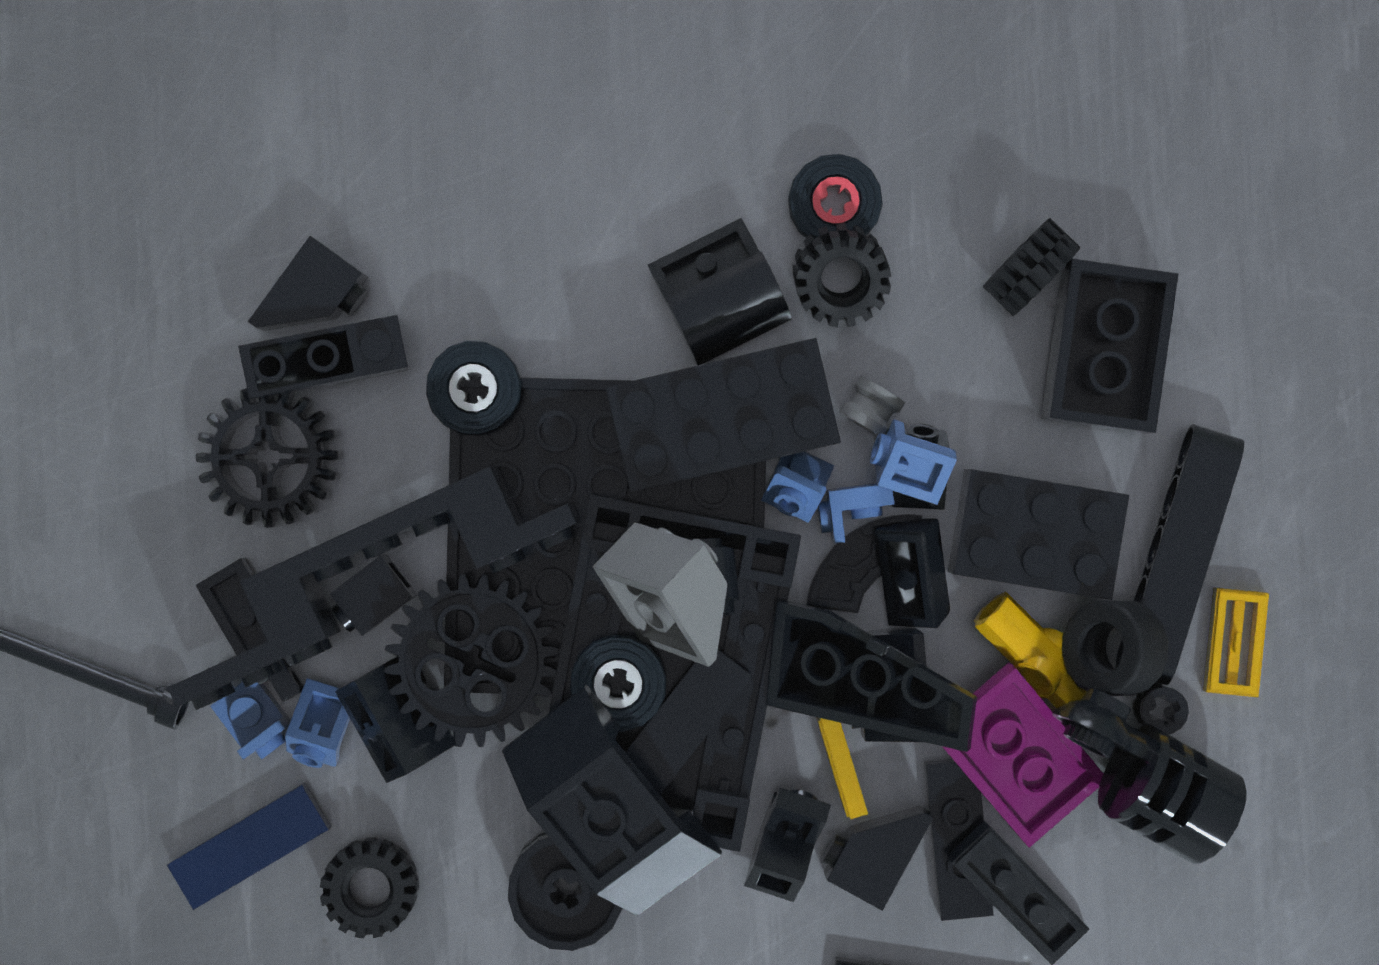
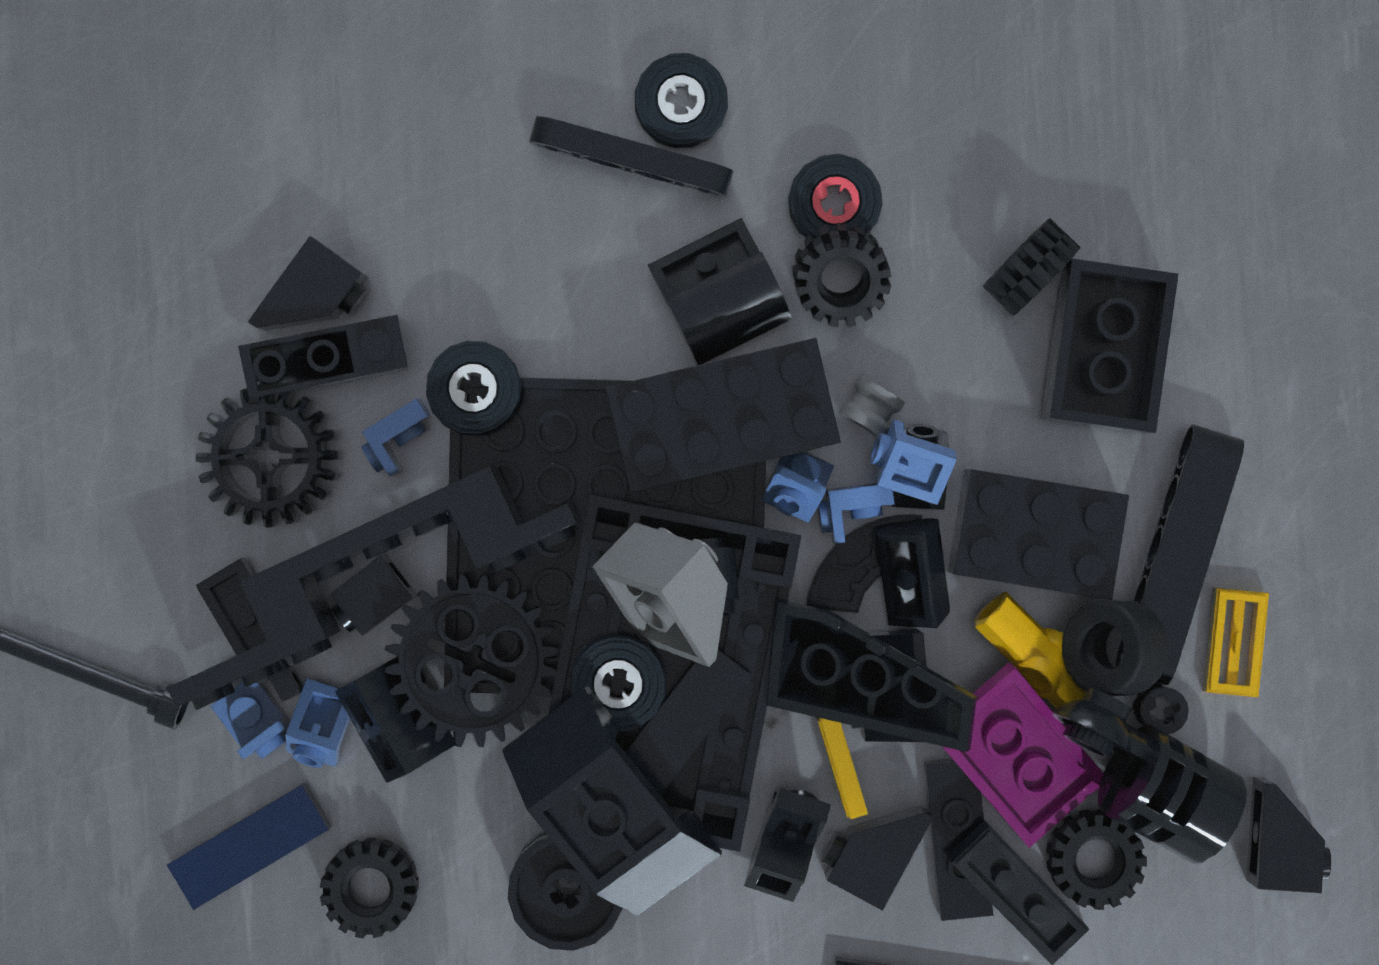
none -> medium blue bracket [361,398,432,477]
none -> black beam [529,116,734,197]
none -> black bush [634,53,728,148]
none -> black tyre [1046,809,1147,910]
none -> black slope [1246,777,1331,893]

